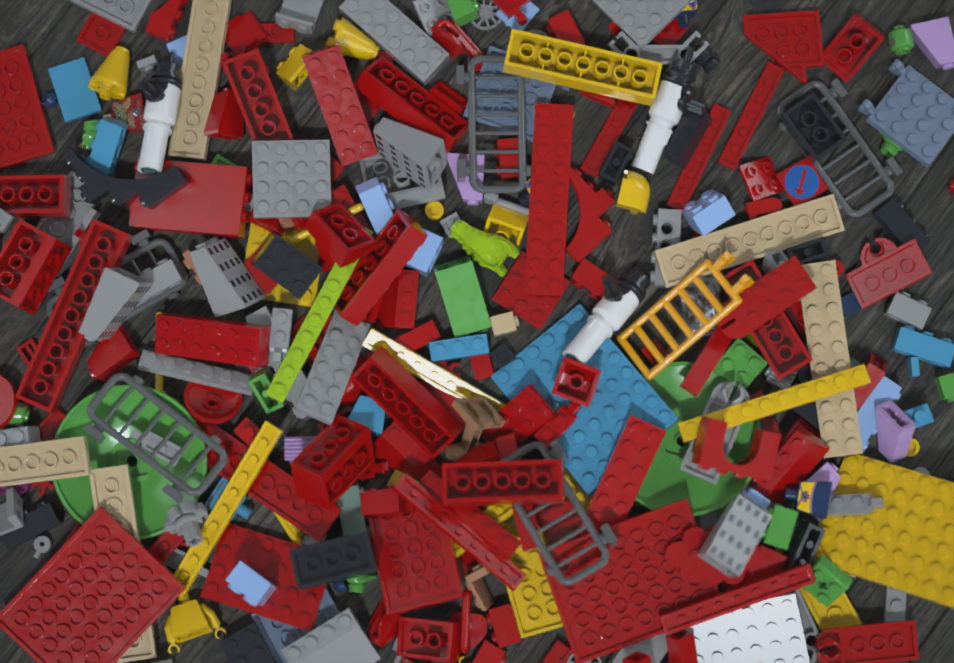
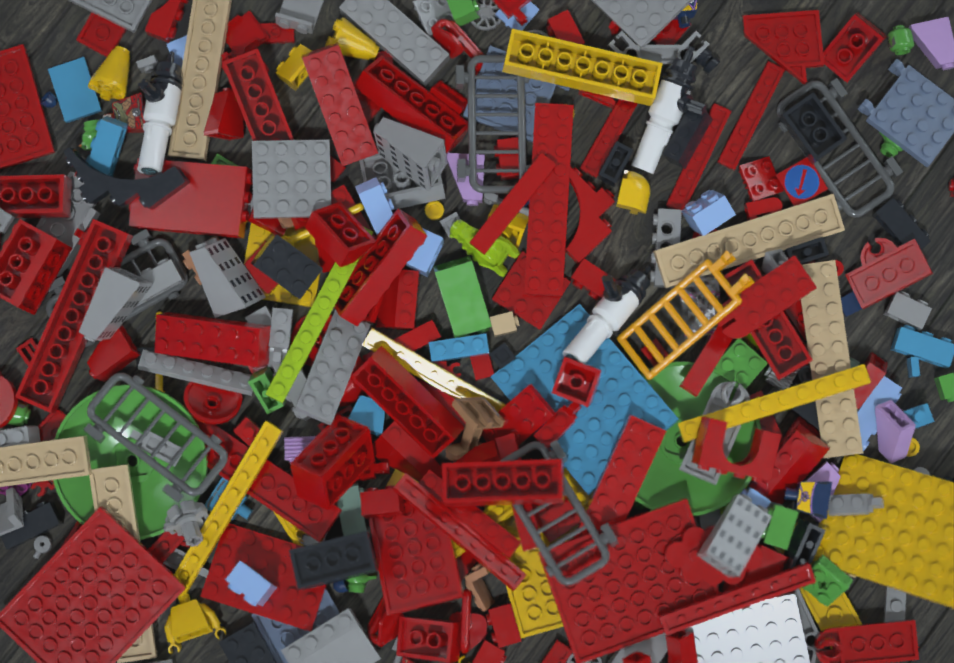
none -> red tile [469,153,557,256]

